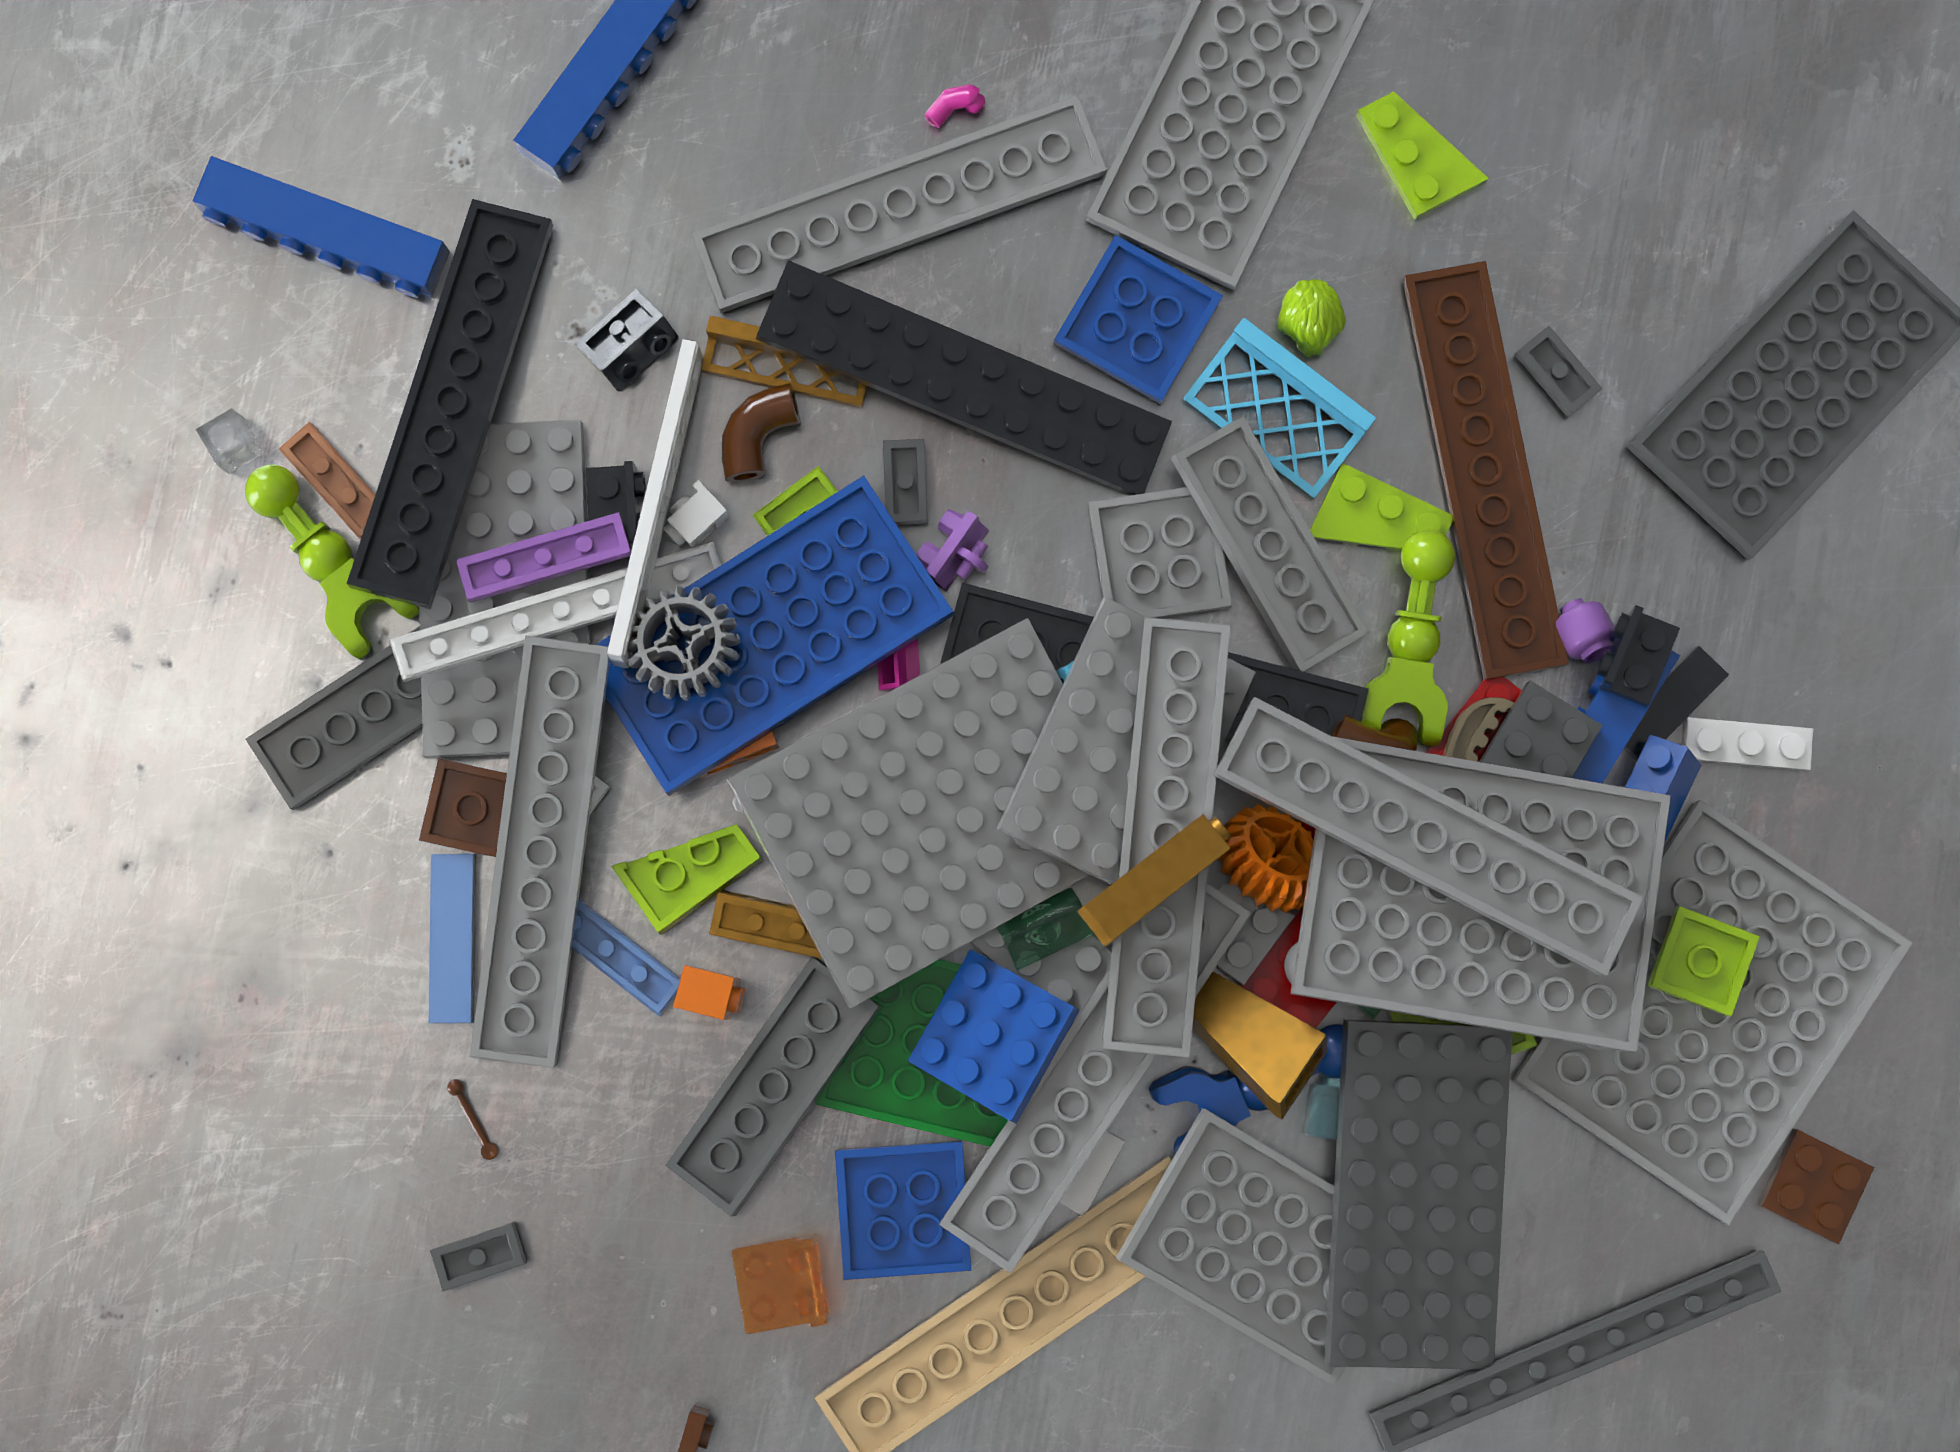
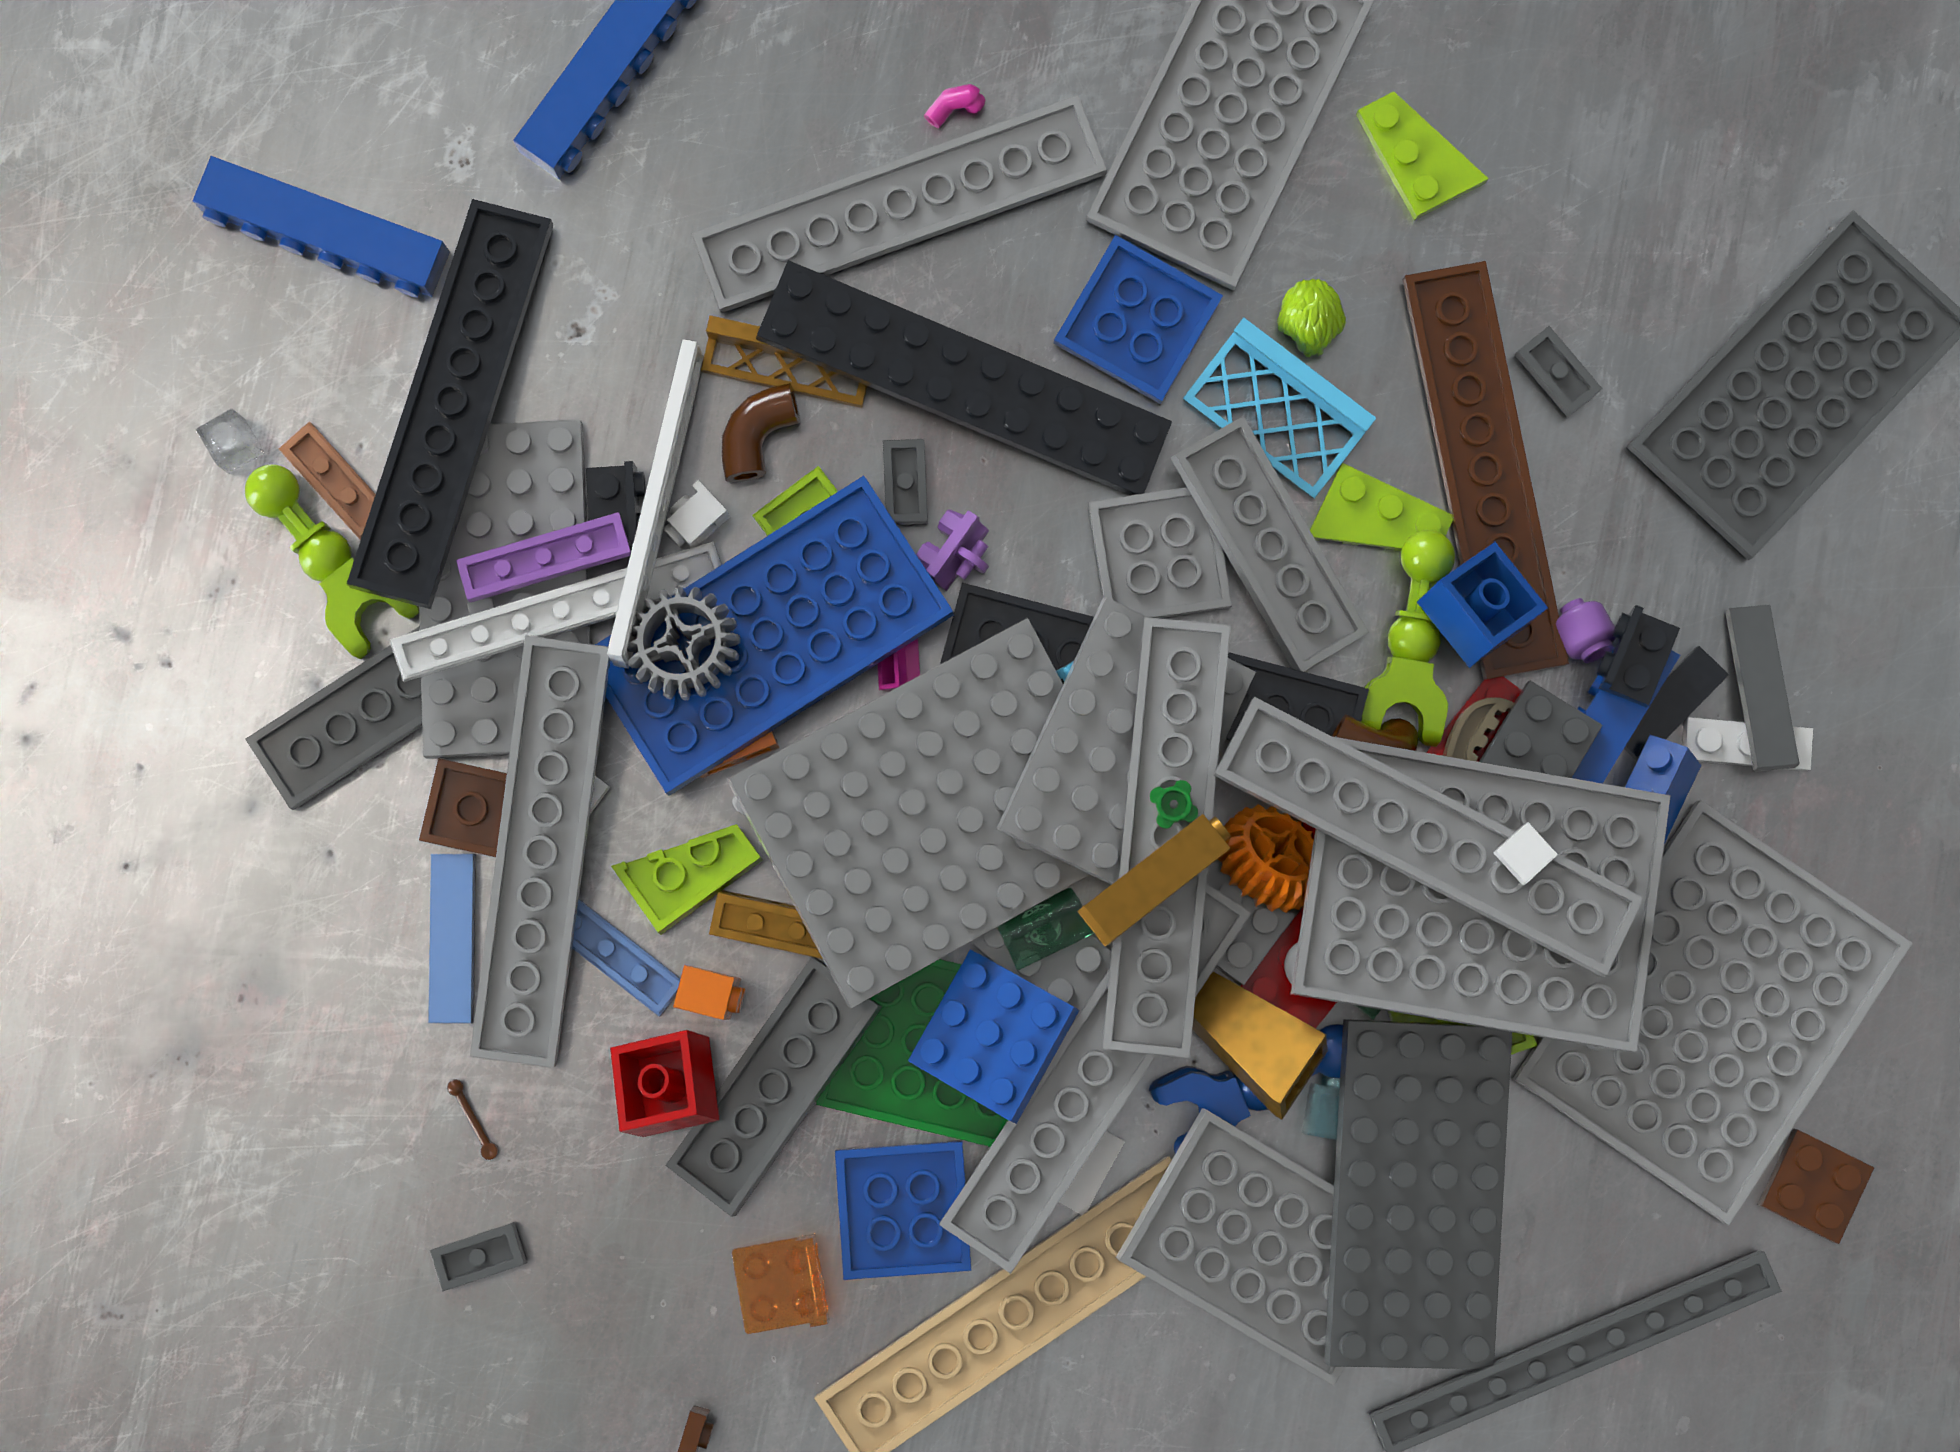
black bracket [575,289,678,391] -> none
lime plate [1647,906,1760,1016] -> none
none -> red brick [610,1030,719,1137]
none -> green plate [1150,780,1198,829]
none -> blue brick [1417,542,1548,668]
none -> white tile [1493,822,1558,885]
none -> dark grey tile [1725,605,1800,772]

